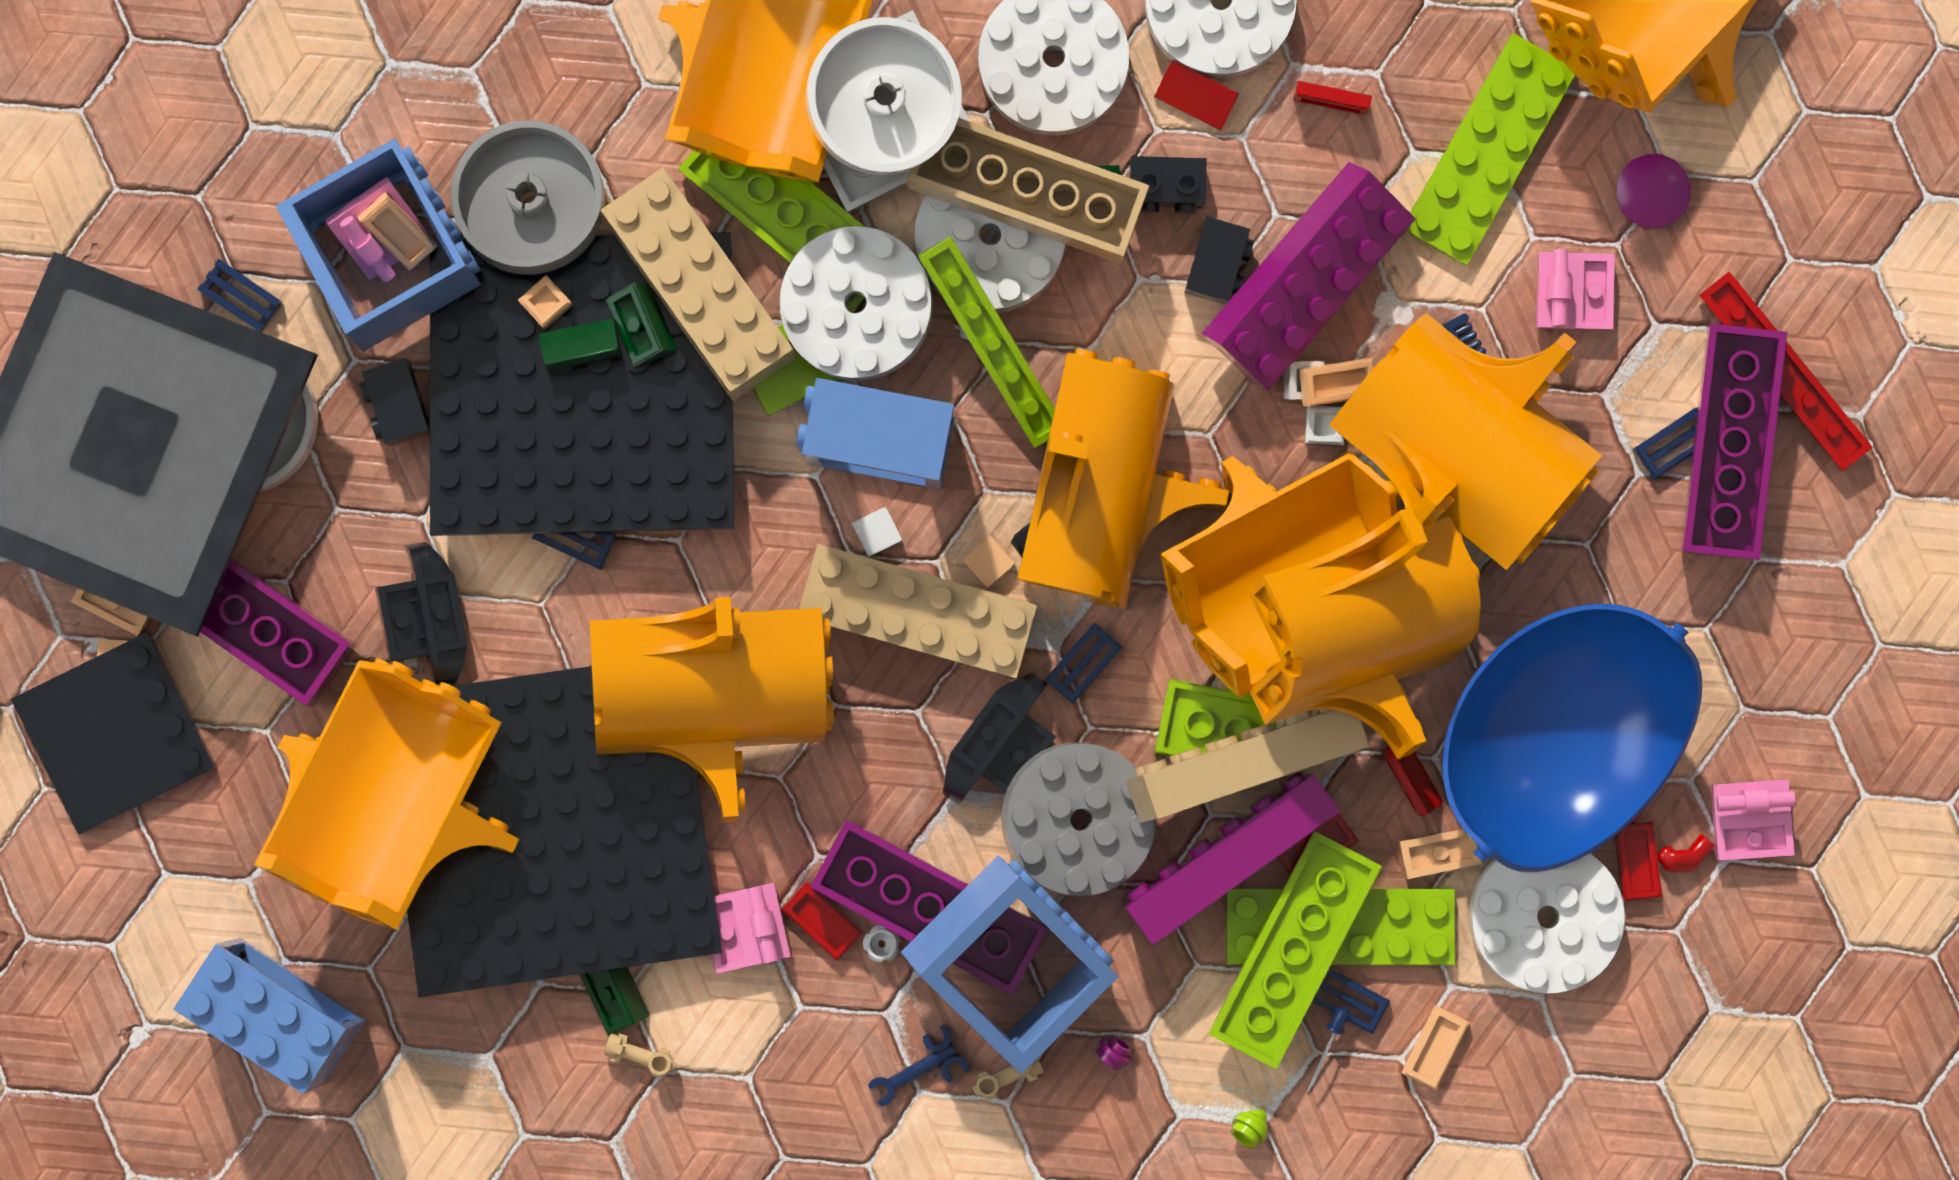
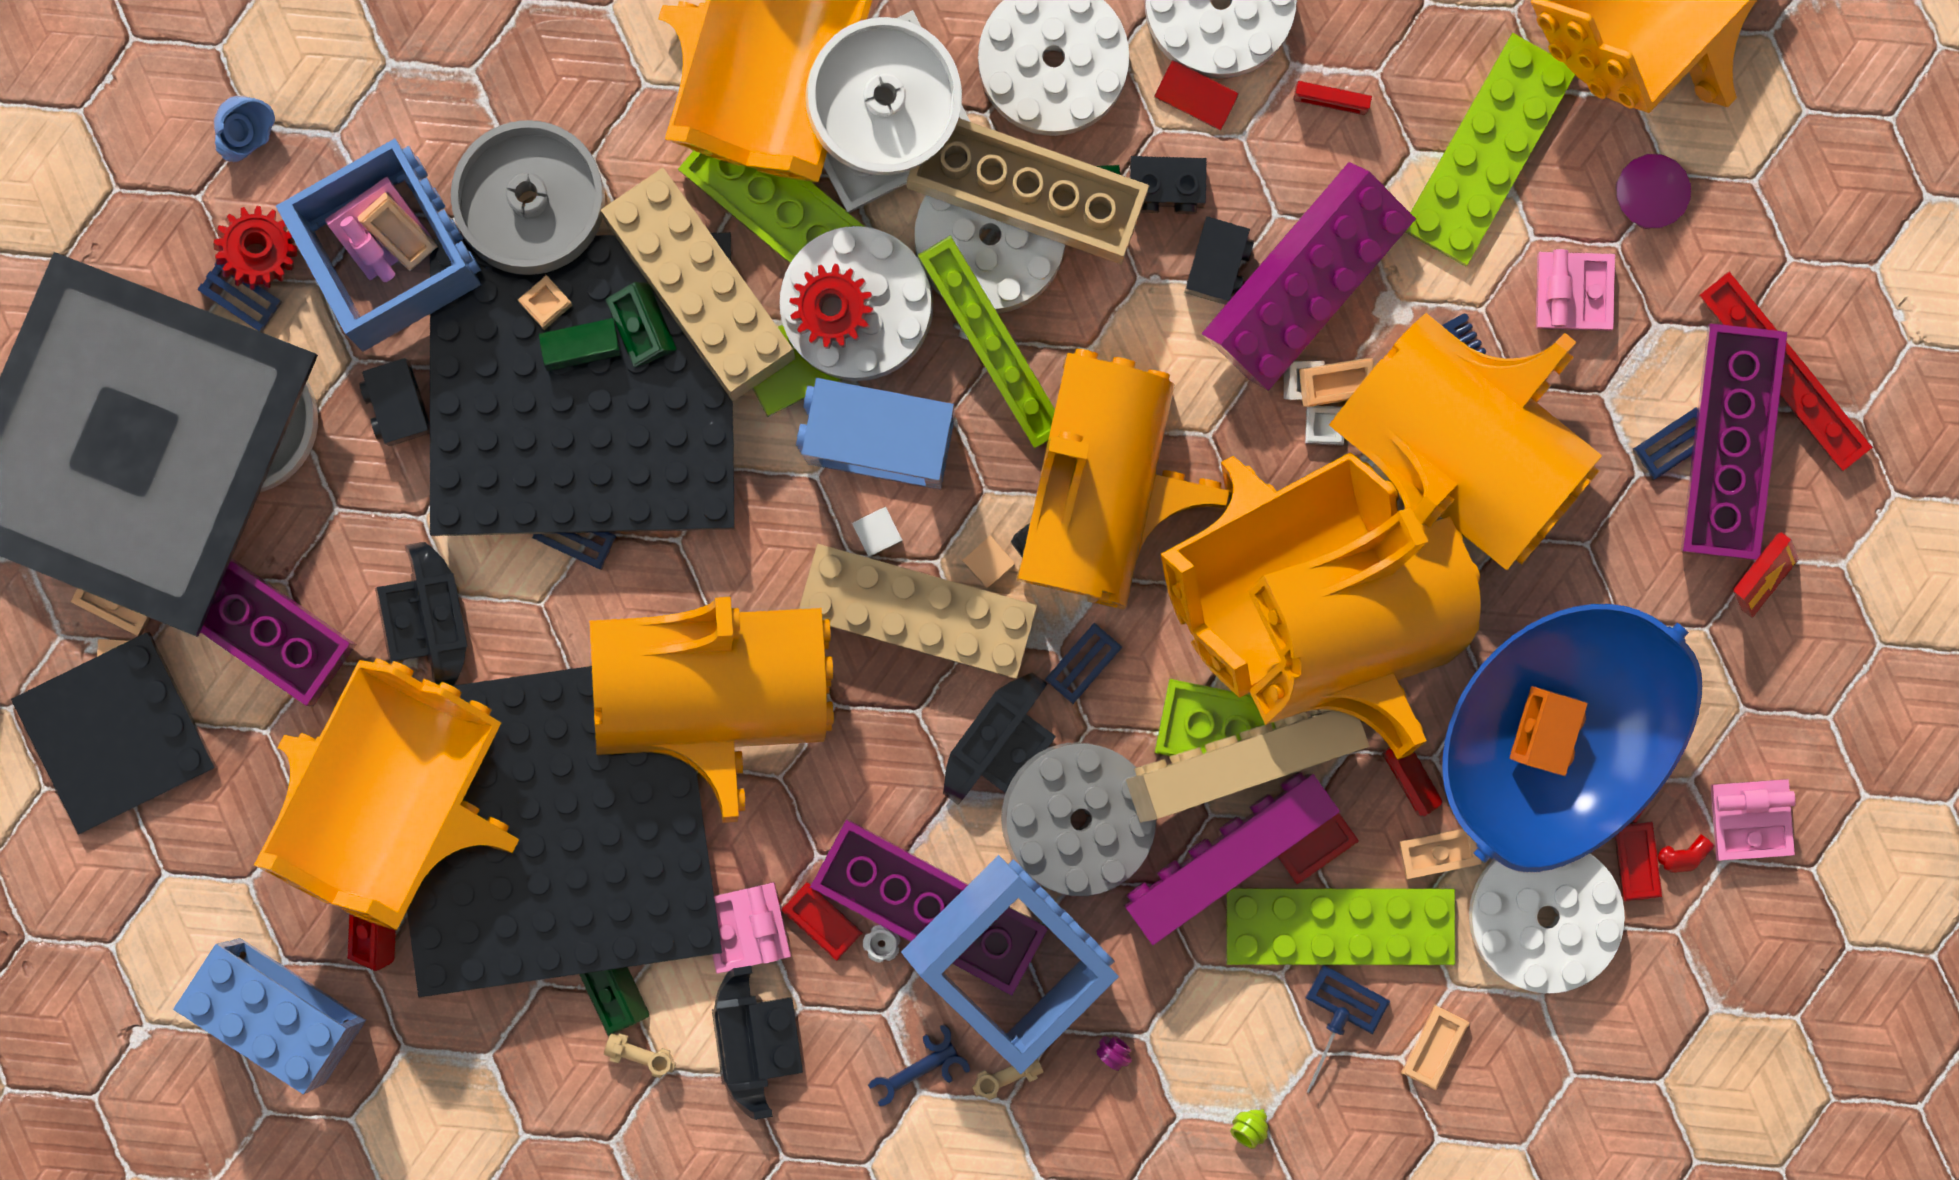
lime plate [1208,831,1382,1070] -> none
none -> red gear [213,206,297,290]
none -> medium blue hair [214,96,275,162]
none -> red slope [347,914,396,971]
none -> black plate [711,966,803,1120]
none -> red gear [789,264,874,349]
none -> orange brick [1509,686,1588,776]
none -> red tile [1733,532,1799,618]

